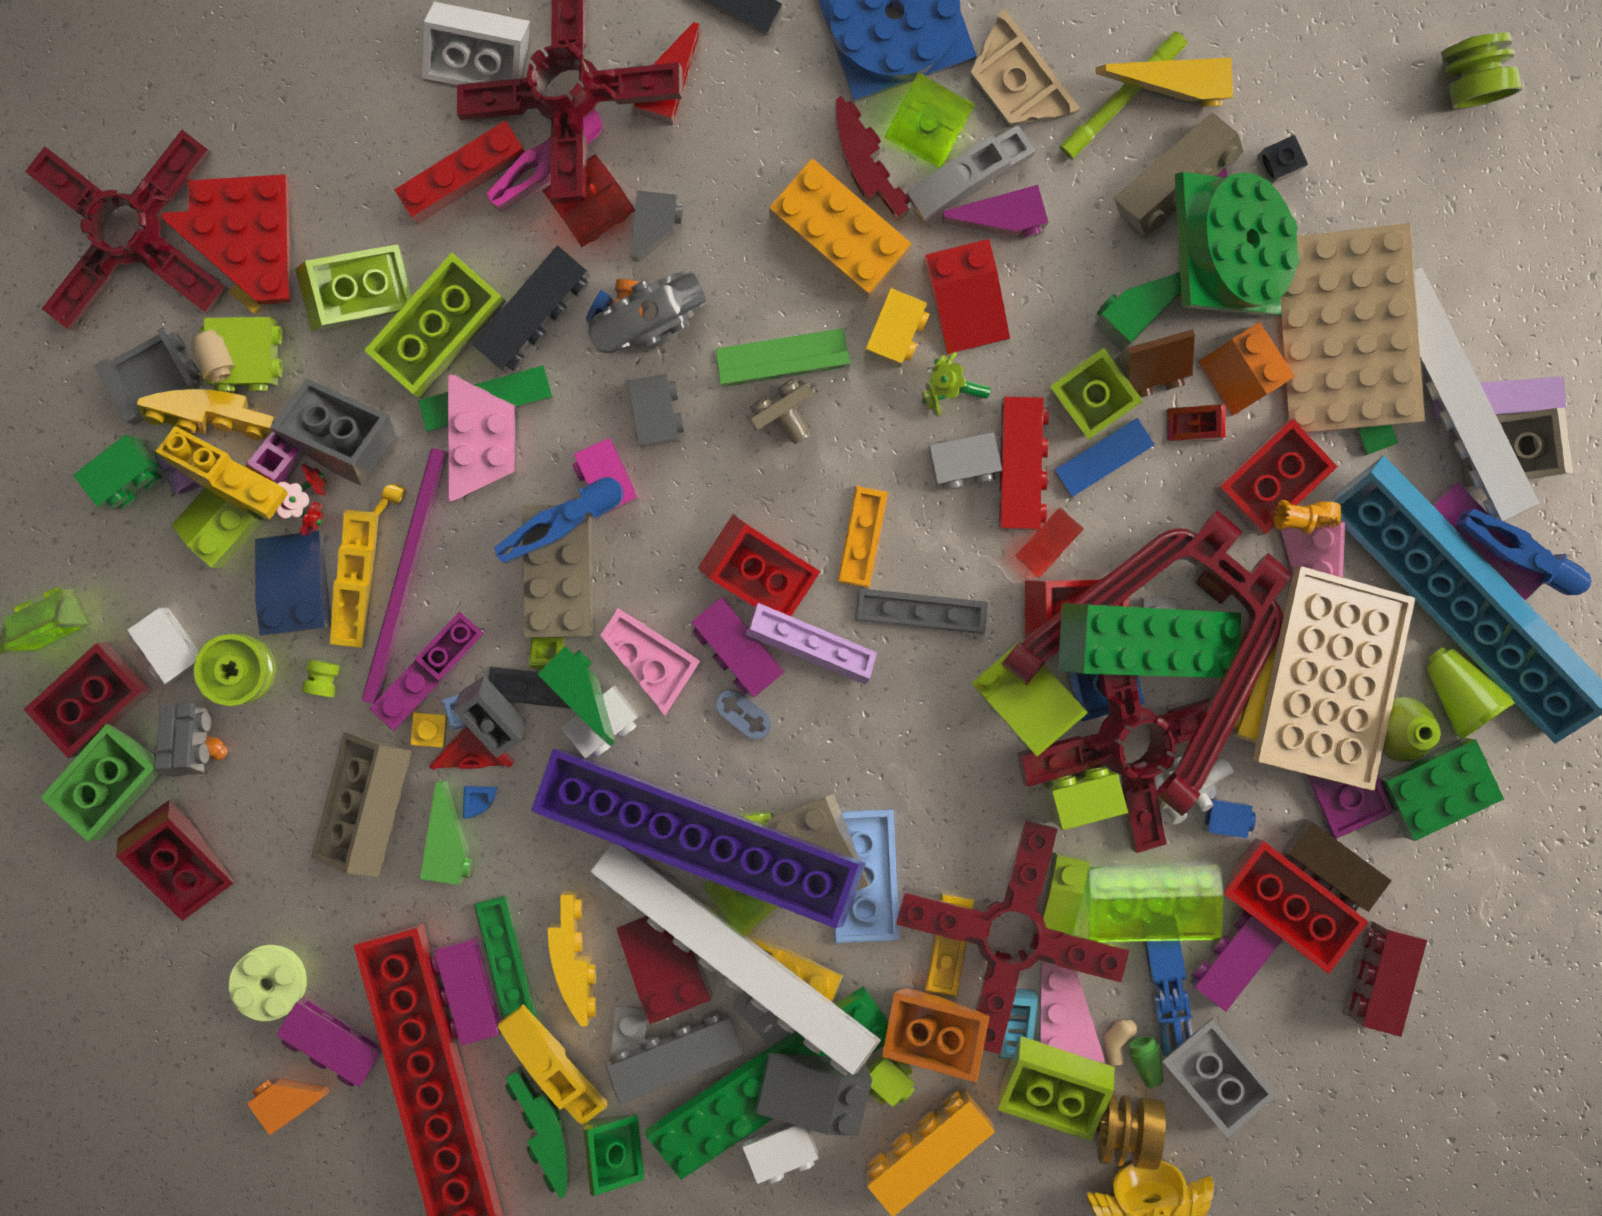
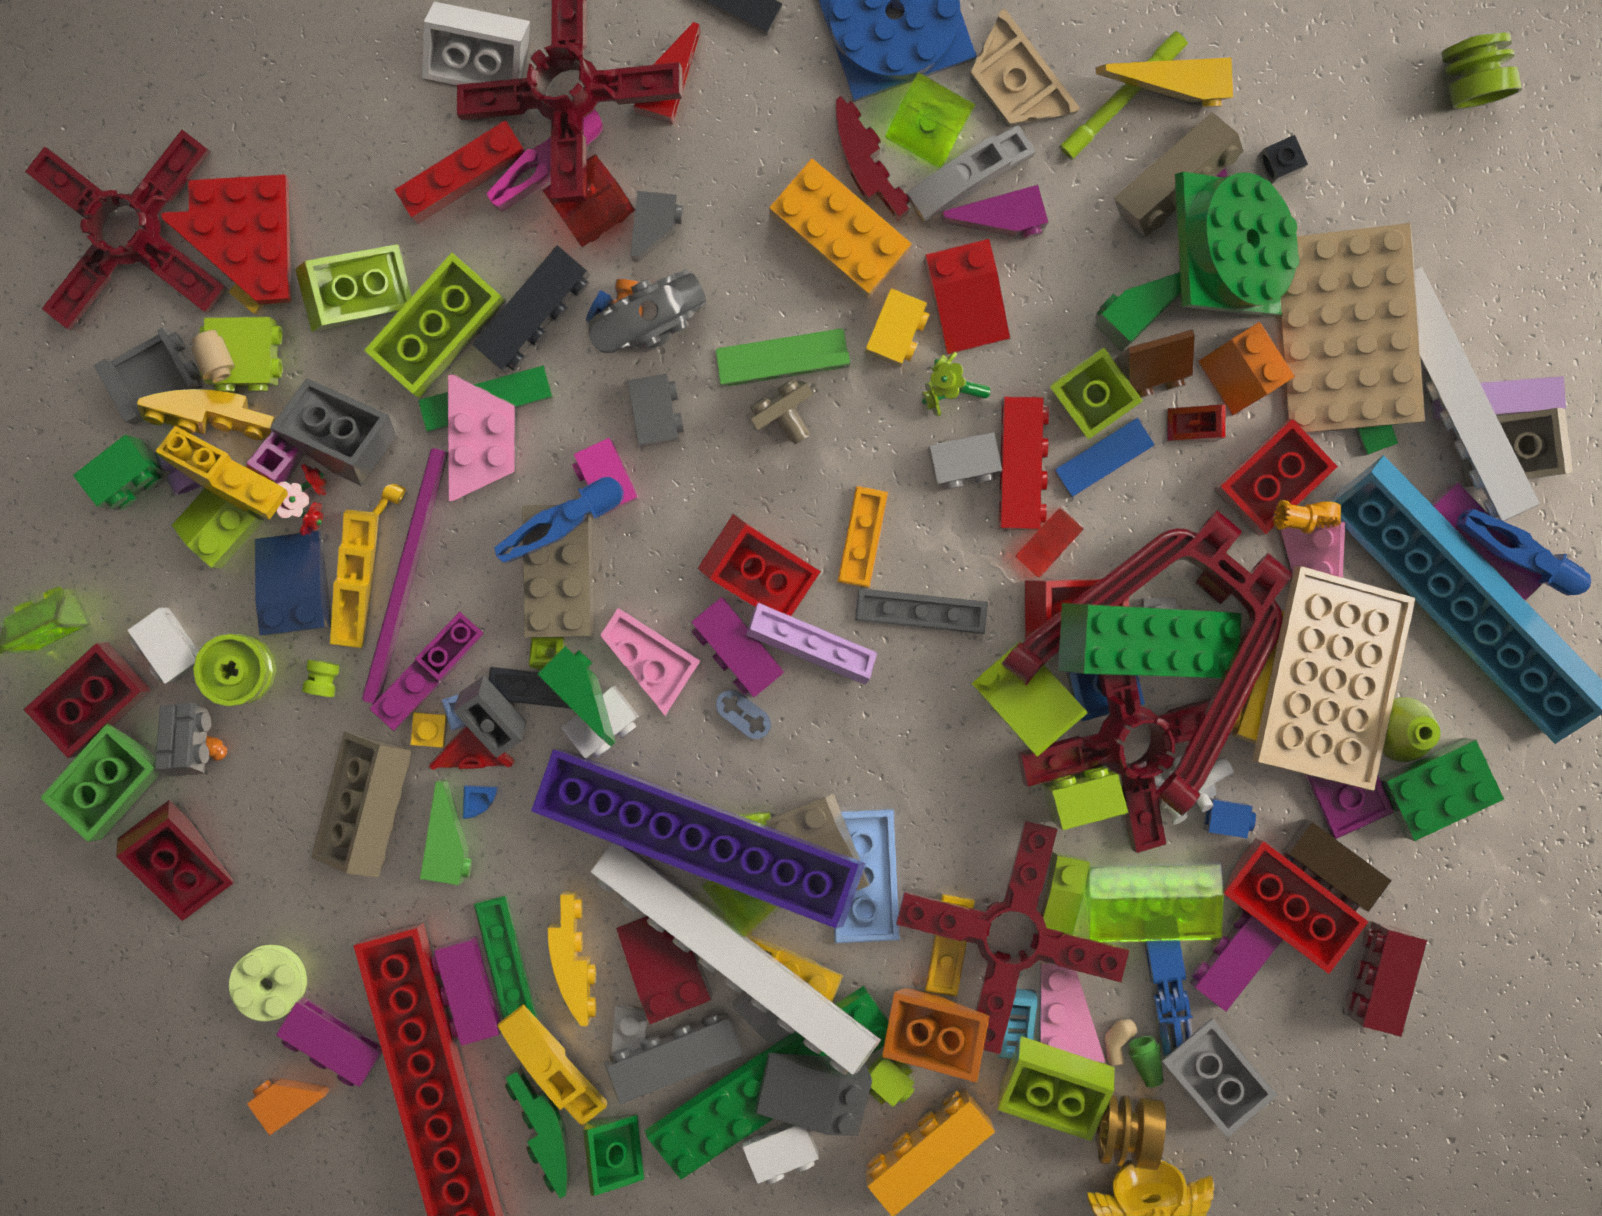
lime cone [1426,647,1515,740] -> none

